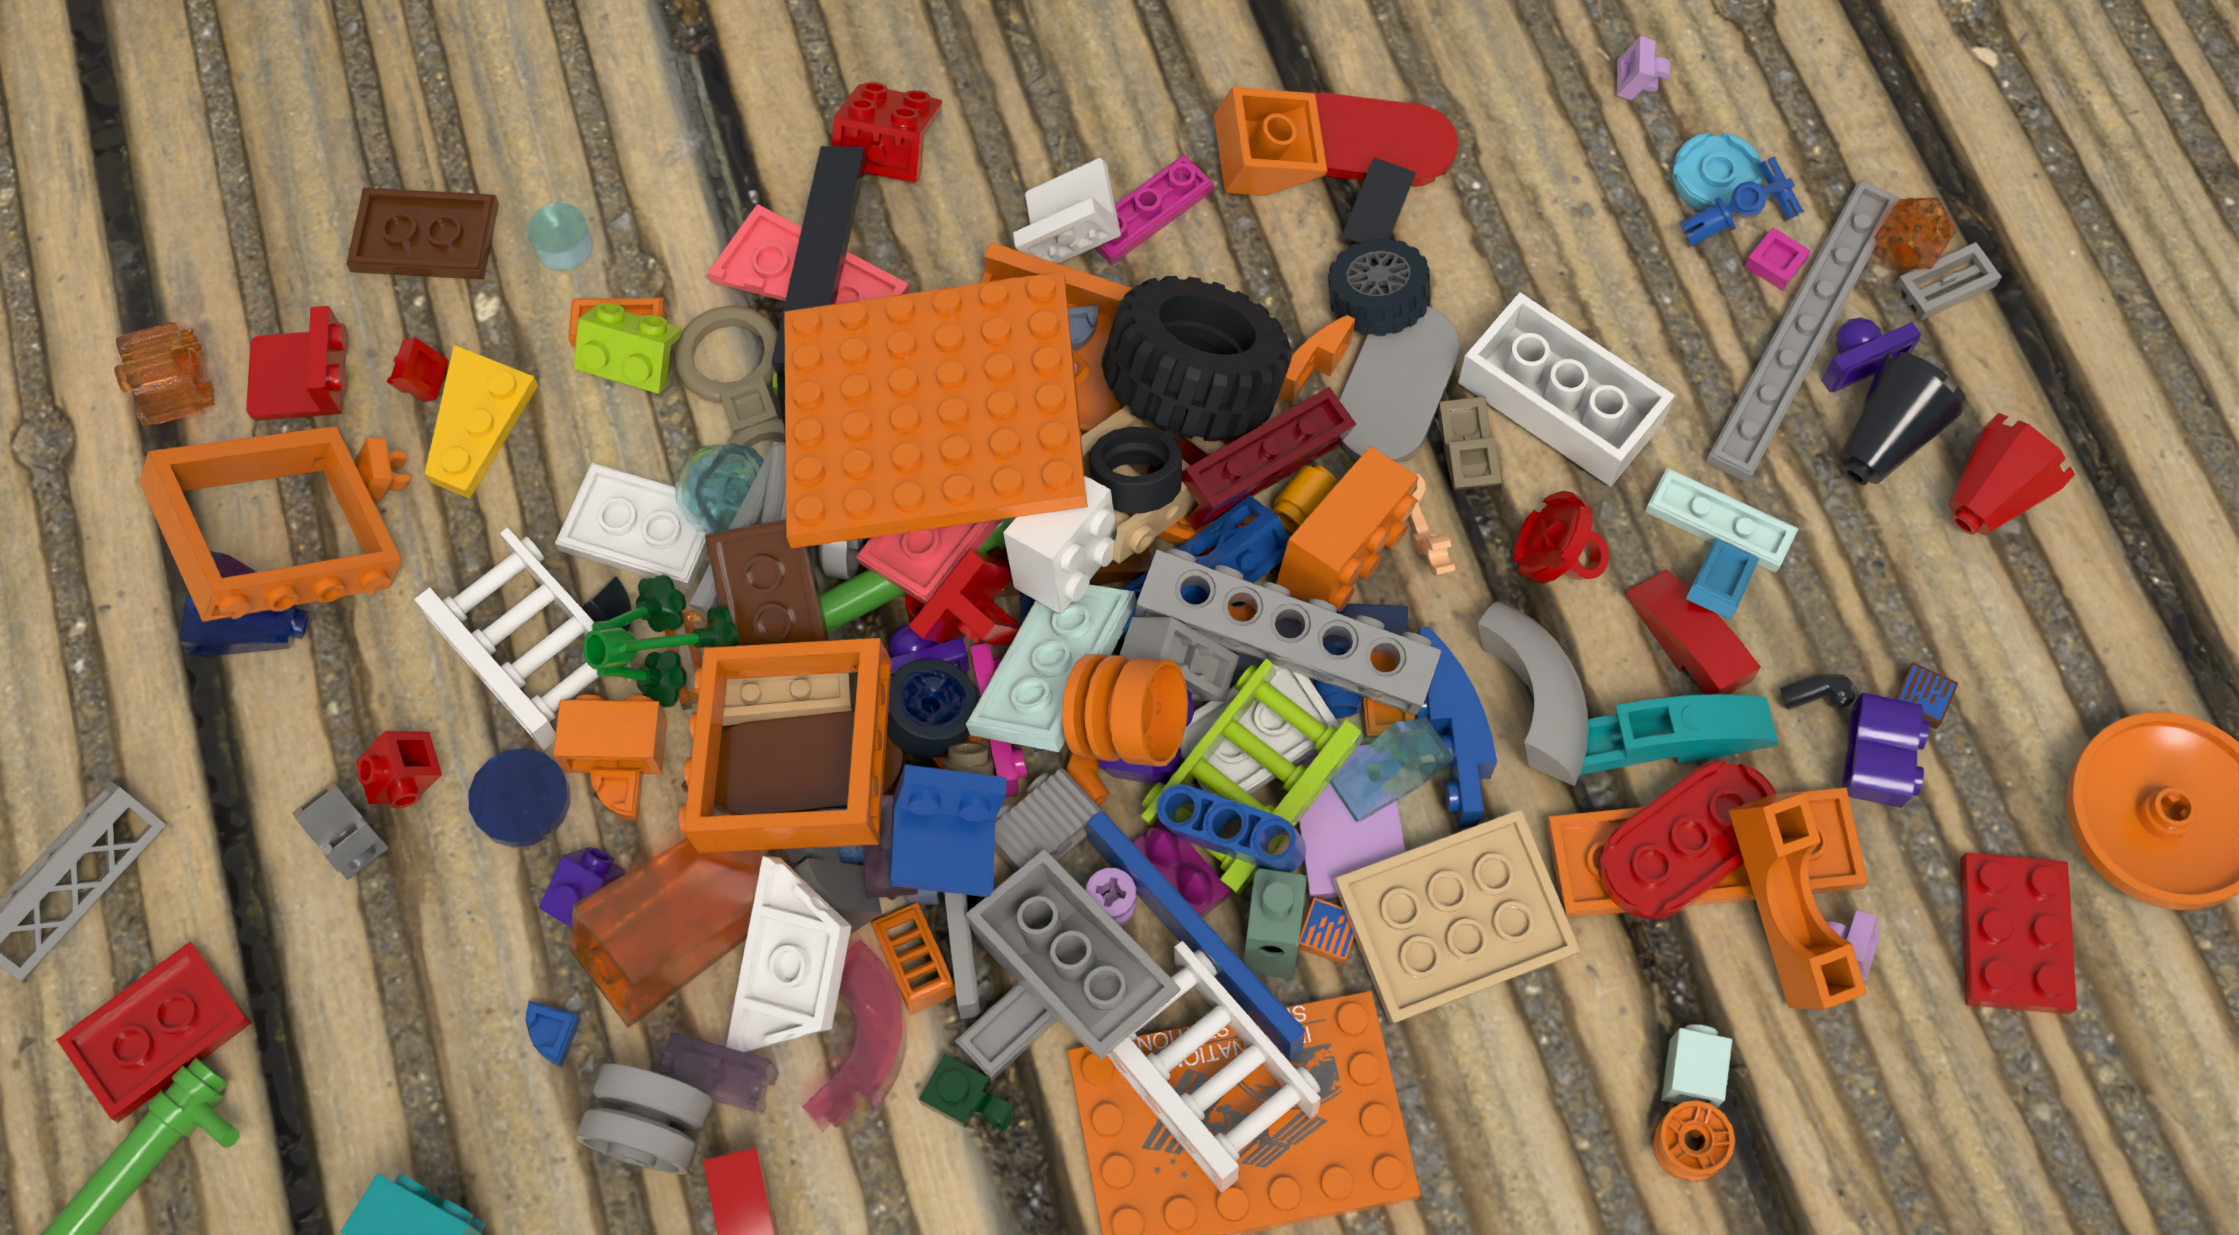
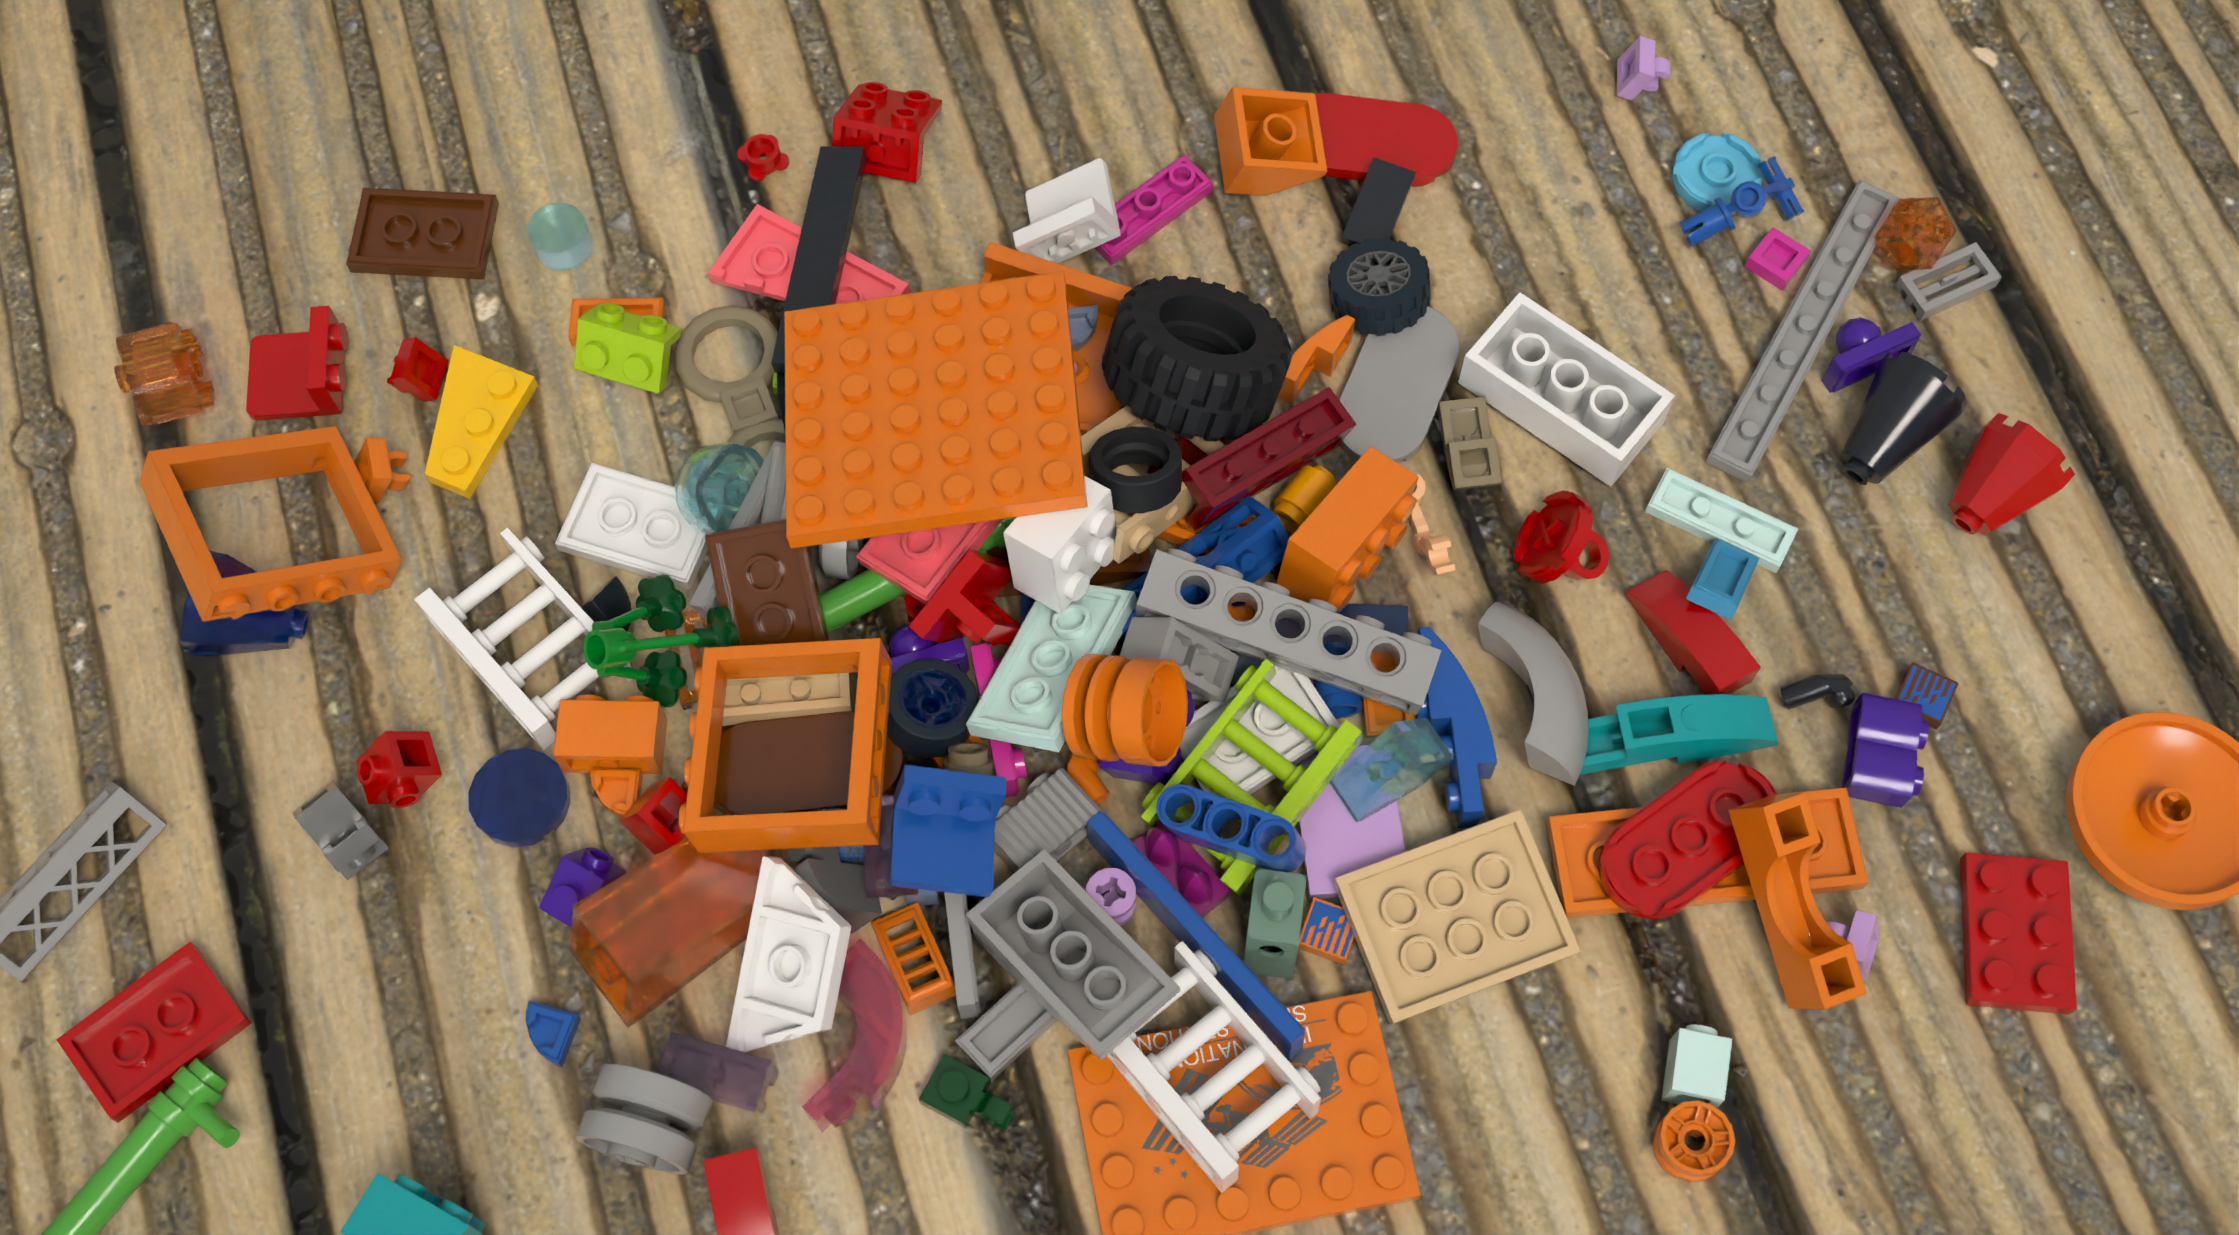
none -> red brick [619,777,687,855]
none -> red plate [737,134,789,181]

